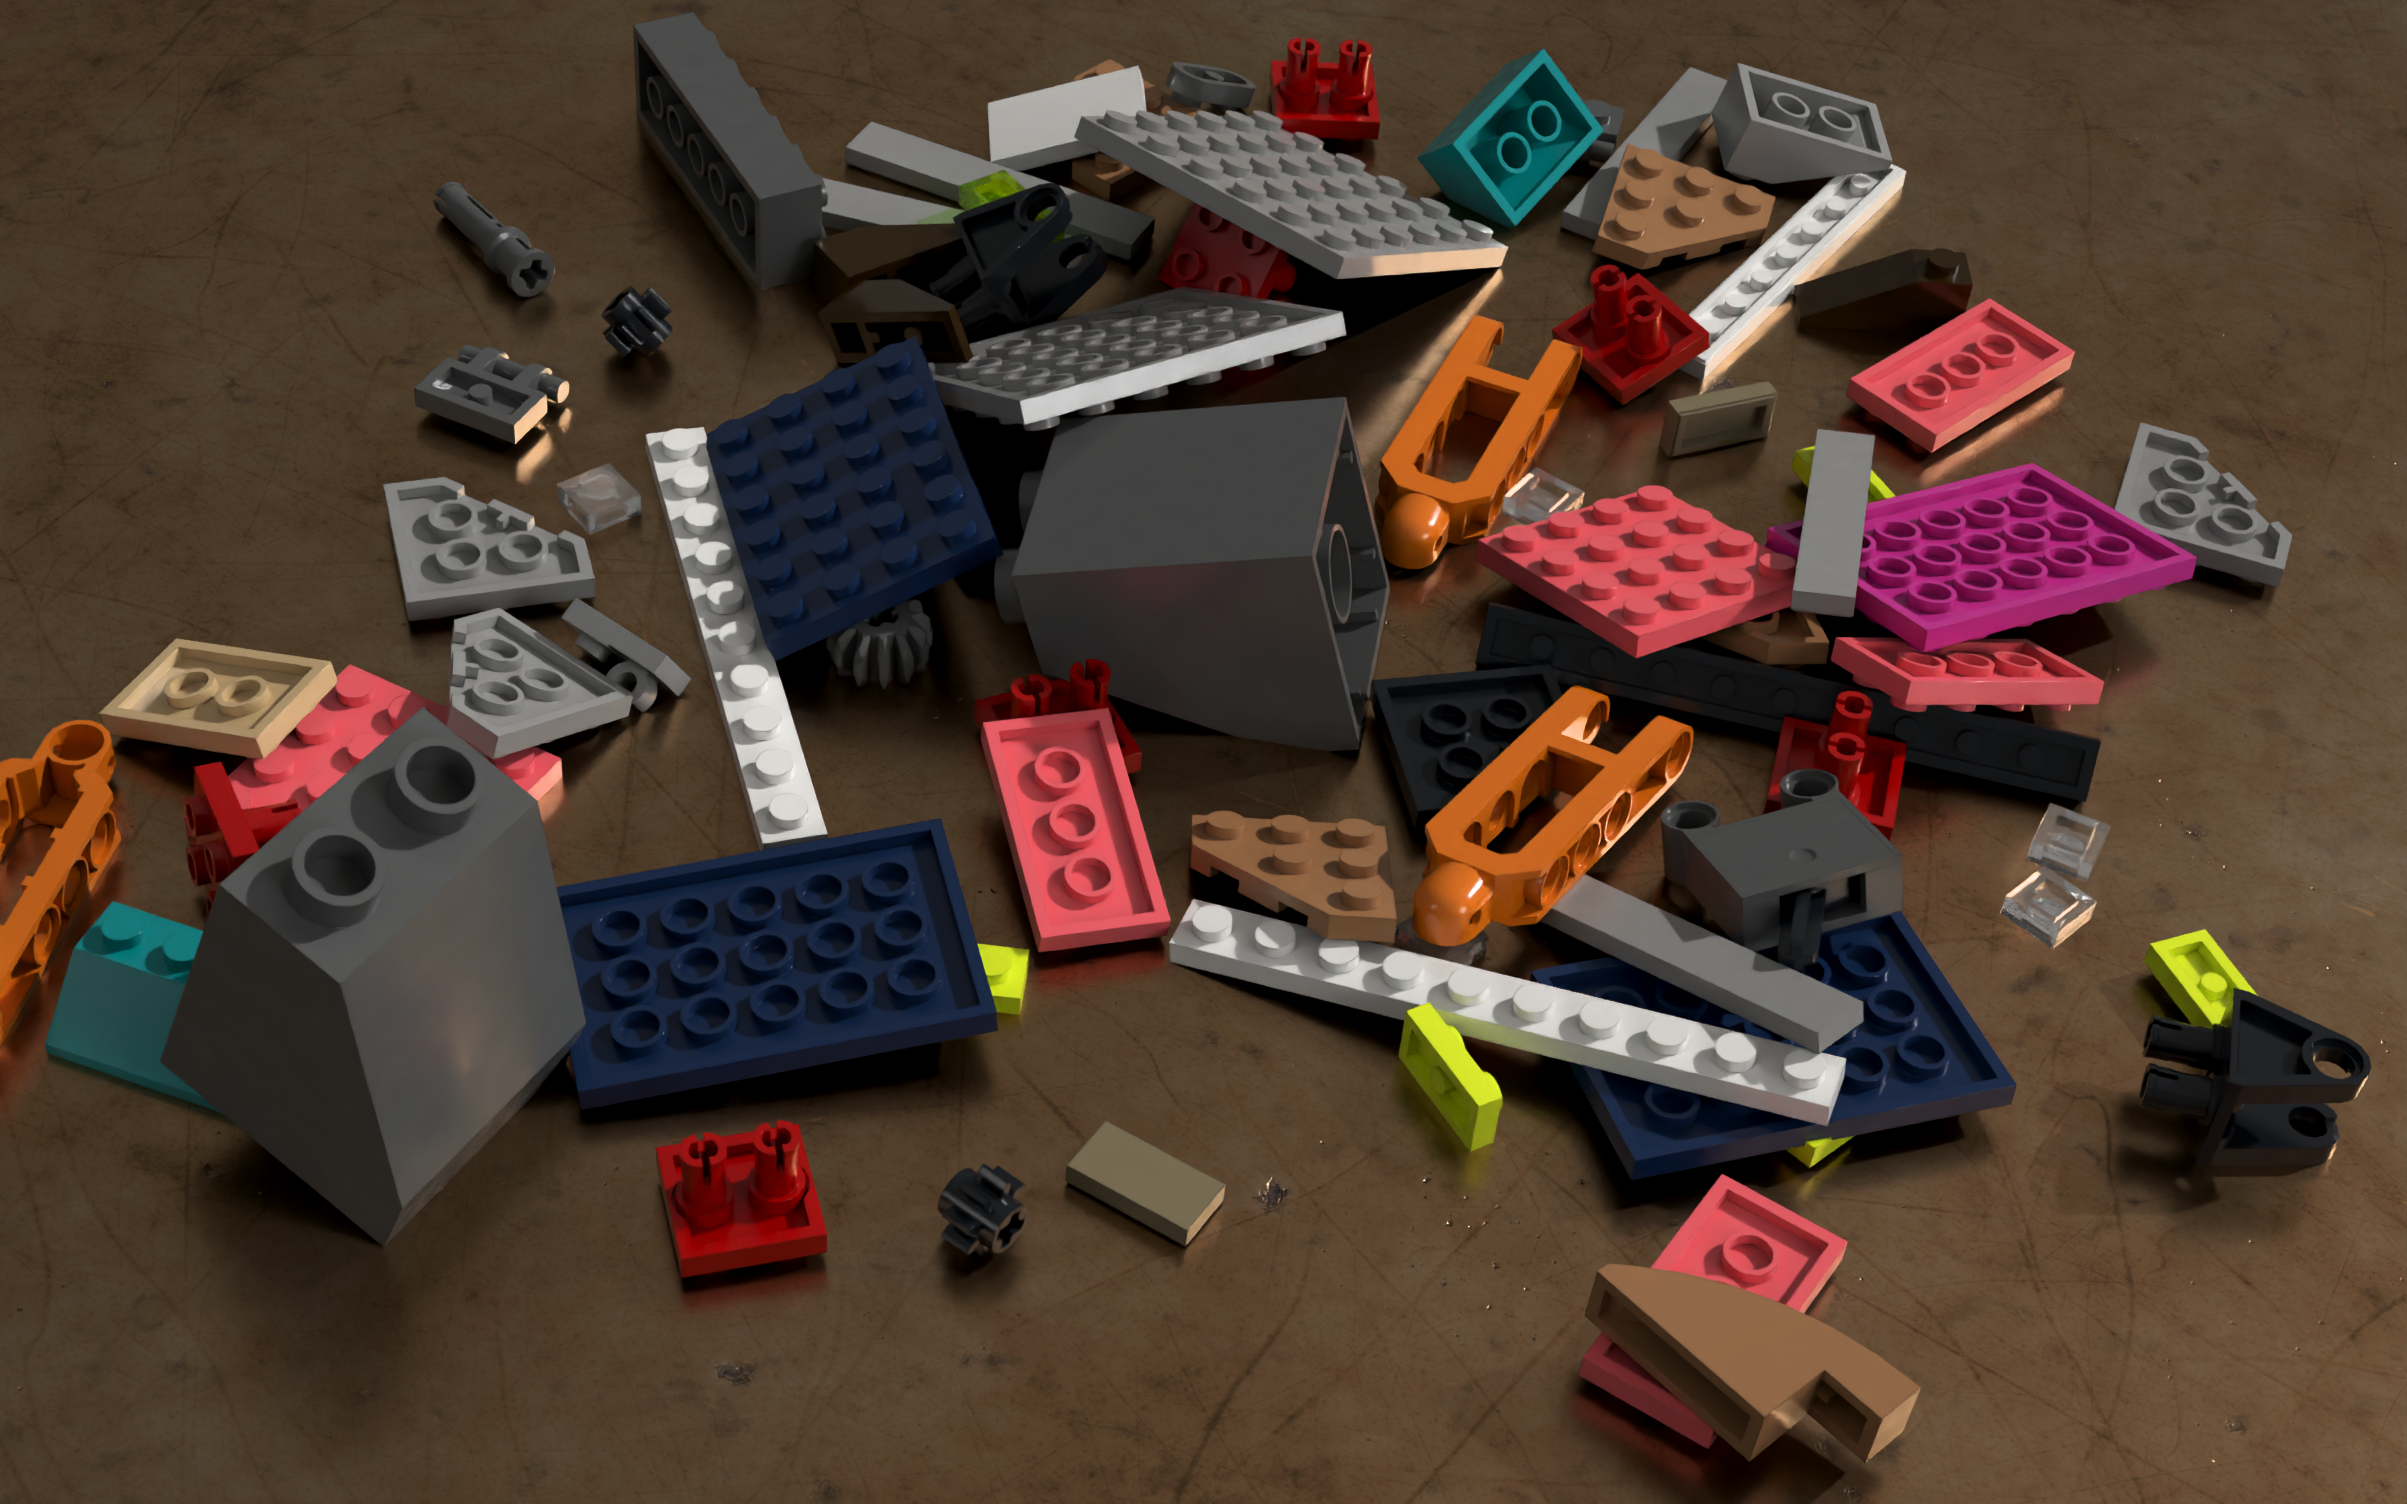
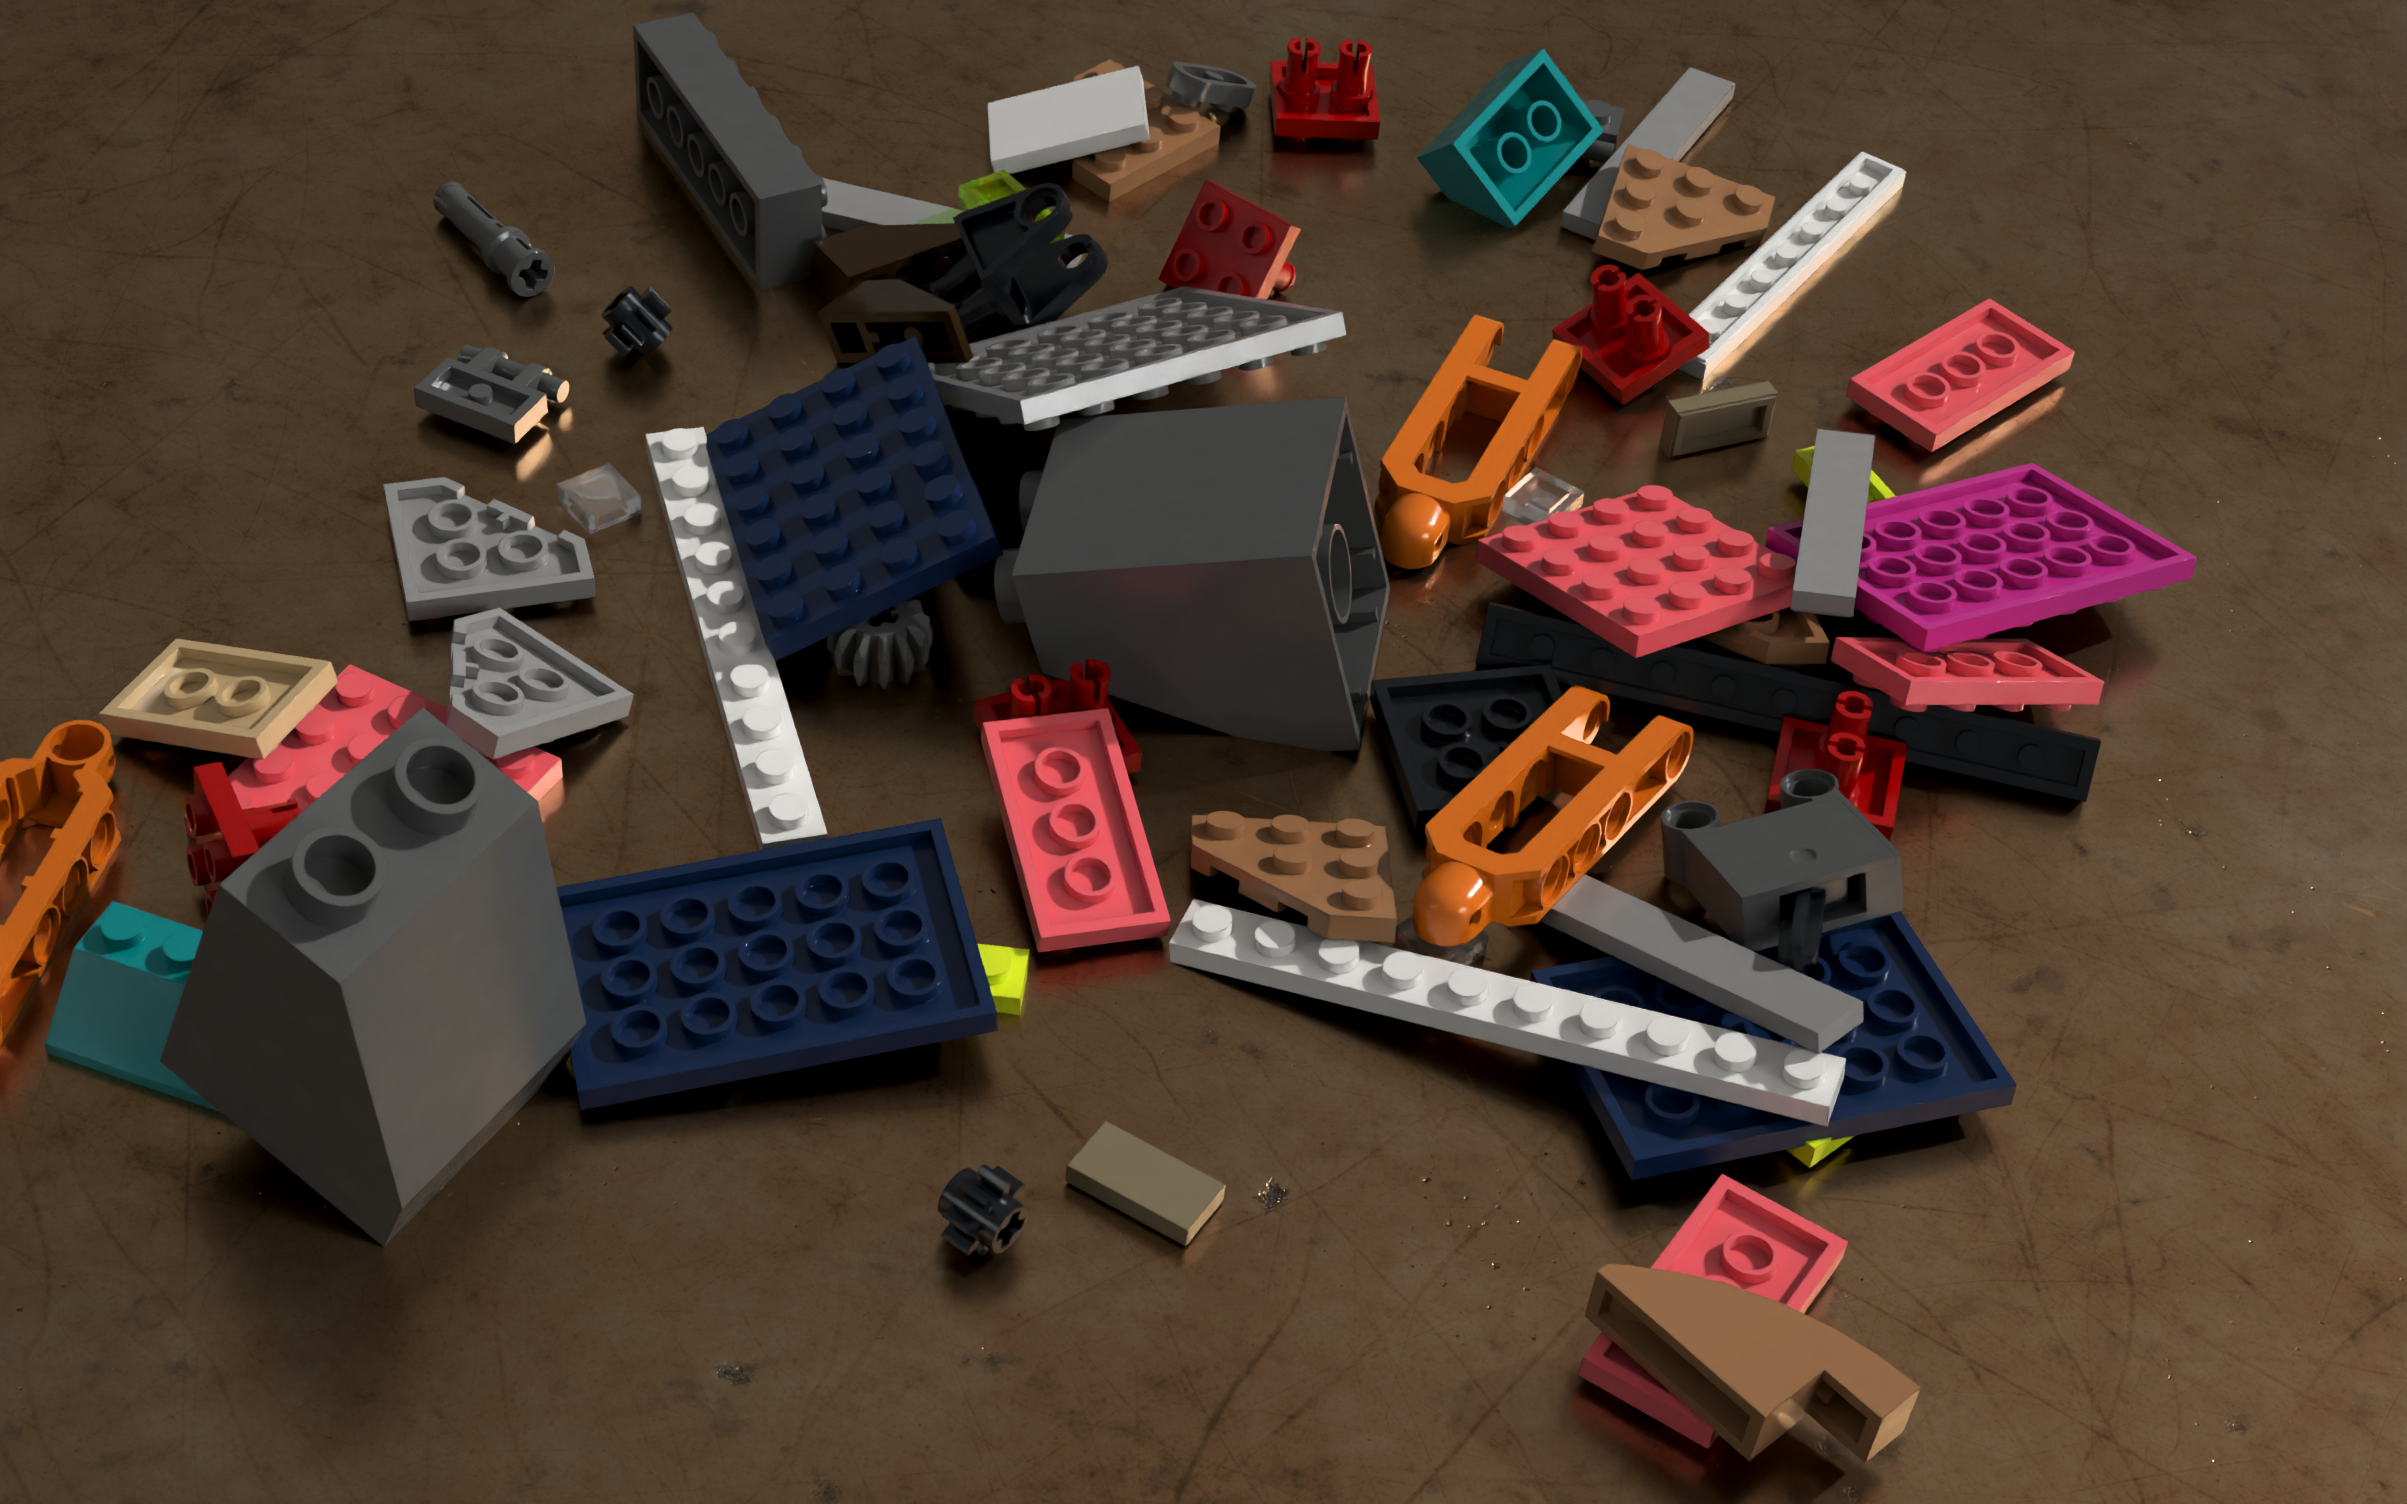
light grey plate [561,597,691,712] -> none
red plate [656,1120,827,1278] -> none
light grey tile [845,121,1155,261] -> none
light grey plate [1074,110,1508,279] -> none
neon yellow plate [1398,1002,1503,1152] -> none
light grey slope [1711,63,1893,184] -> none
dark brown slope [1792,248,1973,335] -> none
clear plate [2000,865,2097,949] -> none
clear plate [2026,803,2111,882] -> none
light grey plate [2114,422,2292,587] -> none
black piece [2139,988,2371,1167] -> none
neon yellow plate [2144,929,2258,1028] -> none

